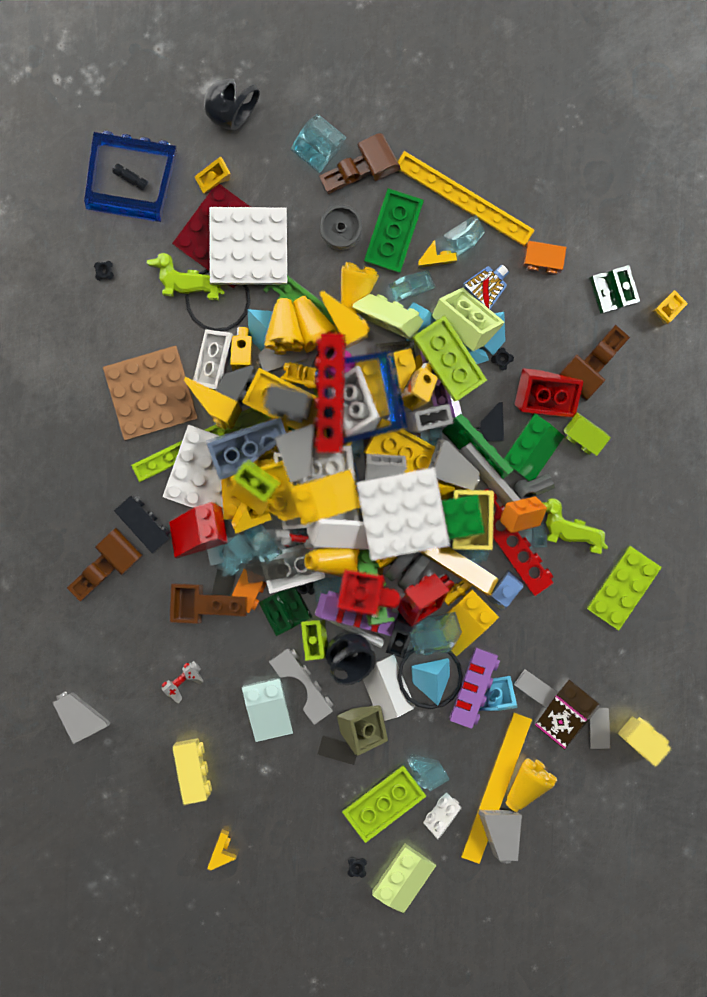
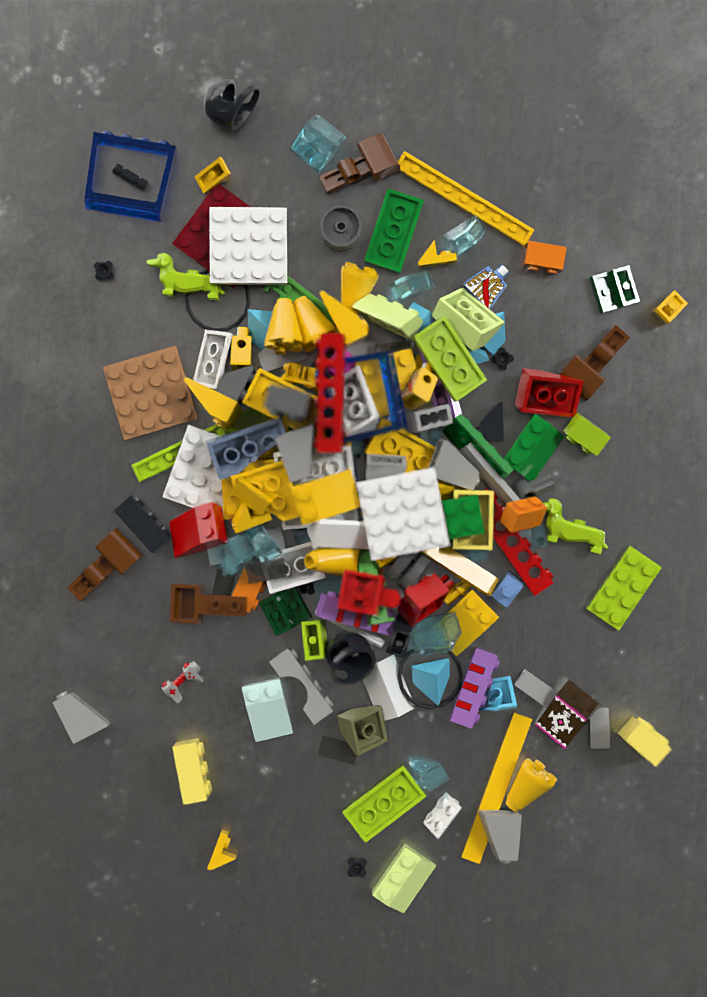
lime brick [233,460,280,502] -> none
light grey piece [274,529,317,549] -> none

